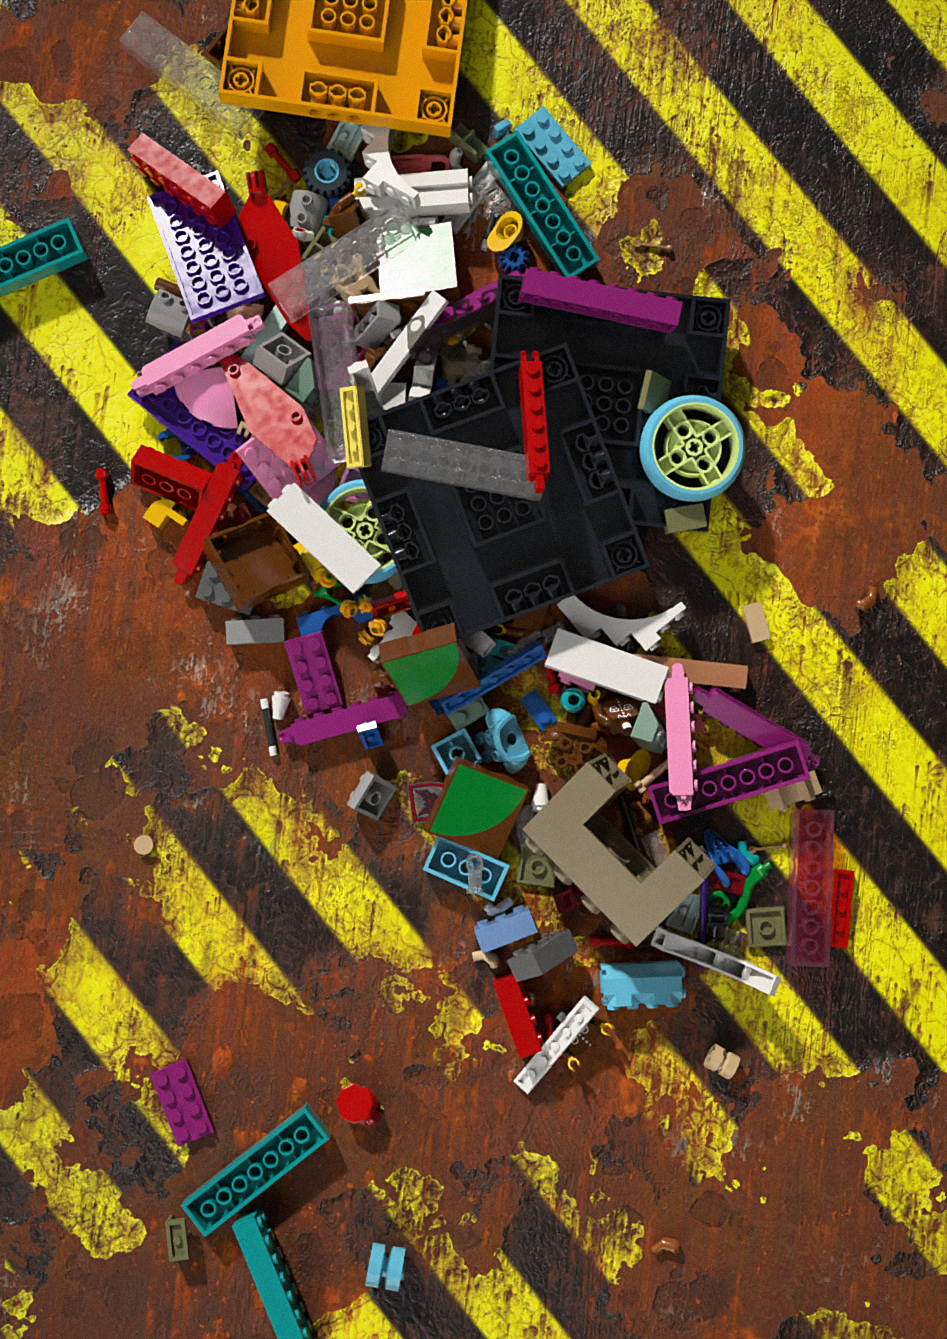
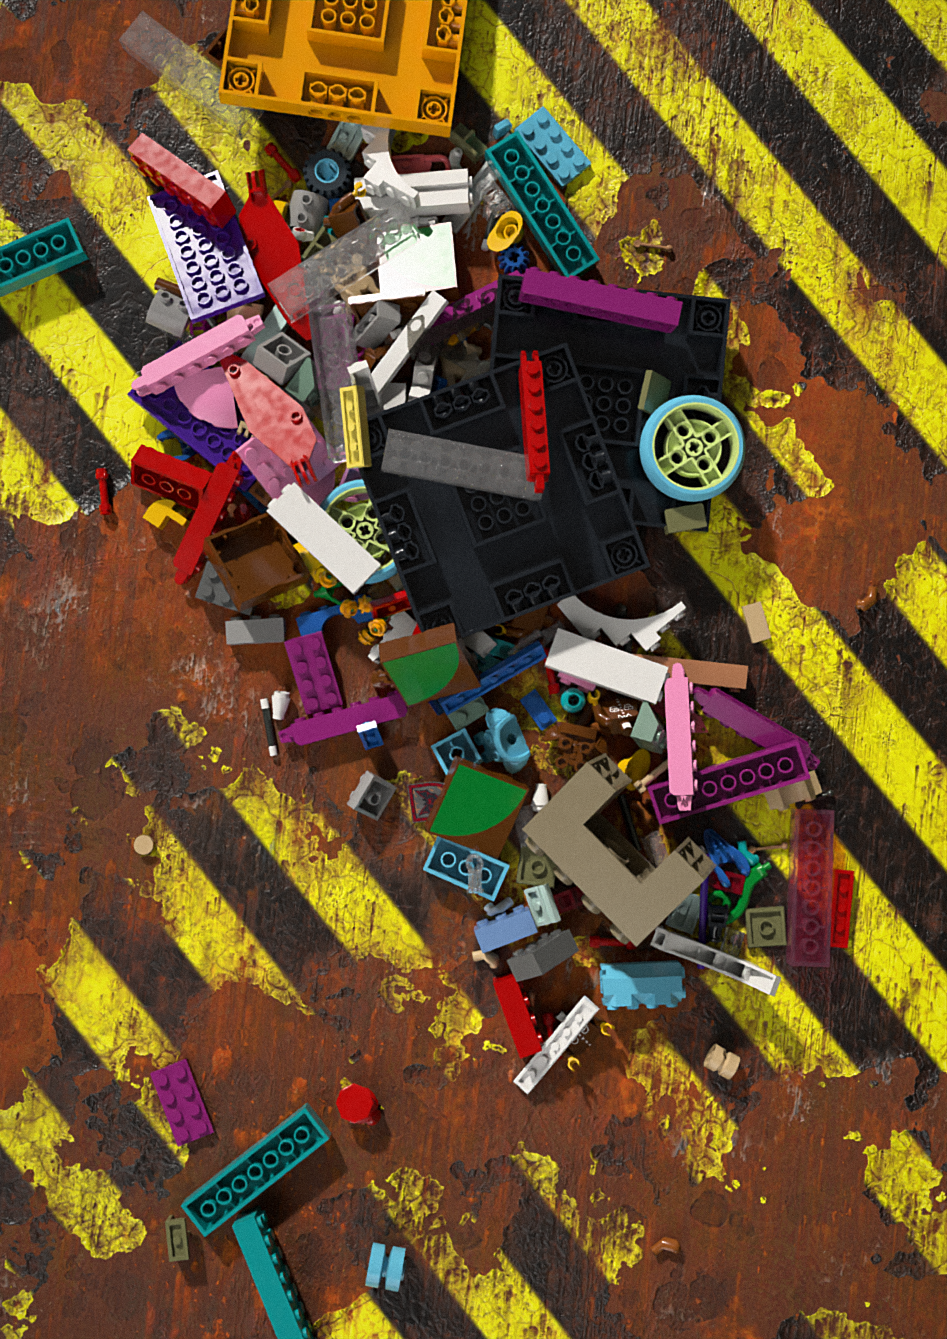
none -> light aqua plate [524,883,561,927]

